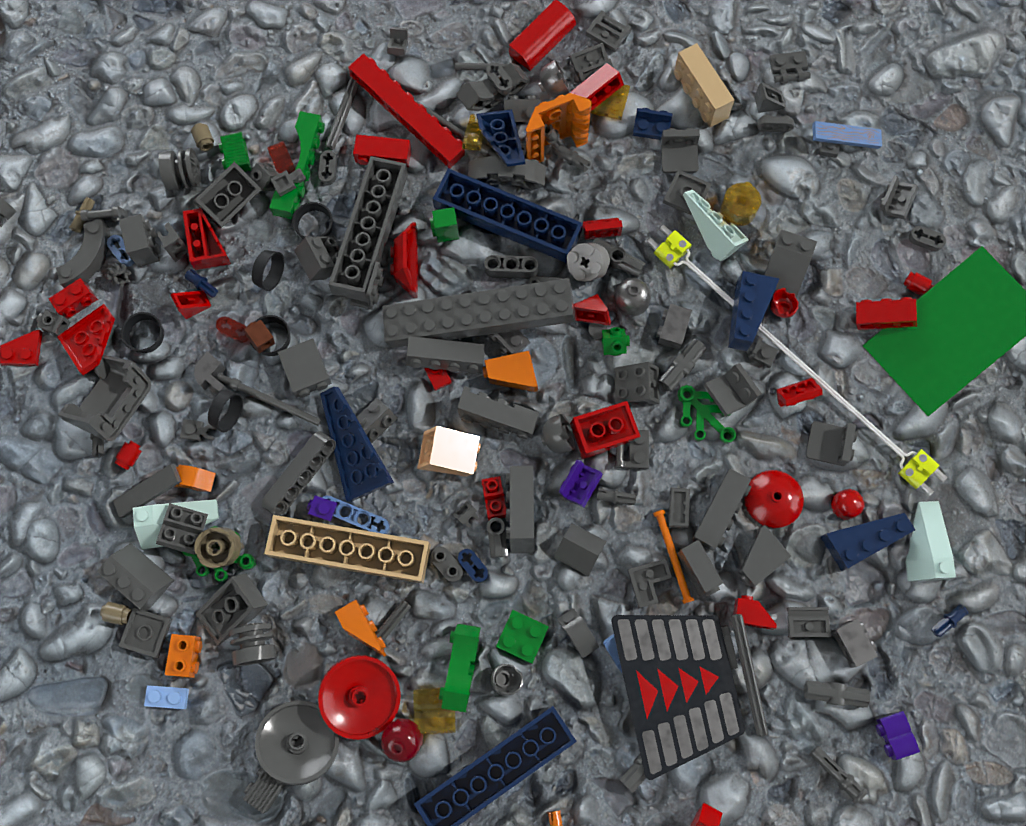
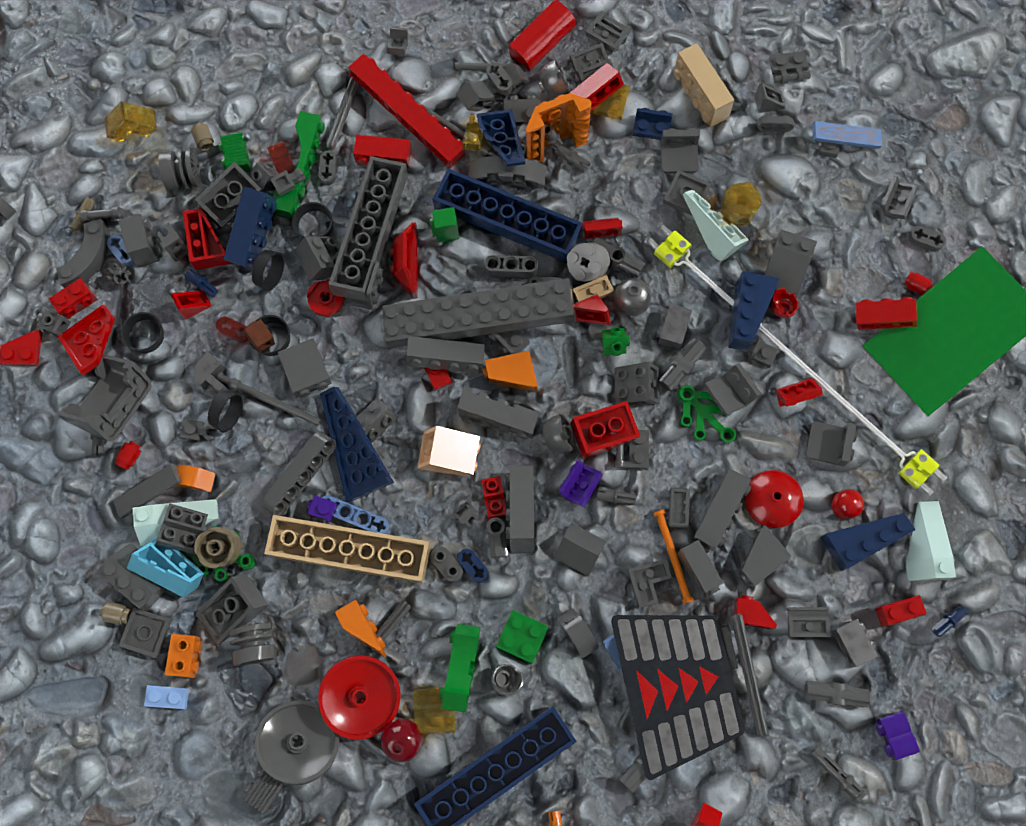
none -> clear yellow brick [105,101,157,141]
none -> medium azure wedge [127,539,204,598]
none -> dark blue brick [223,187,277,268]
none -> red plate [307,279,345,318]
none -> tan plate [572,275,614,302]
none -> red brick [875,595,926,627]

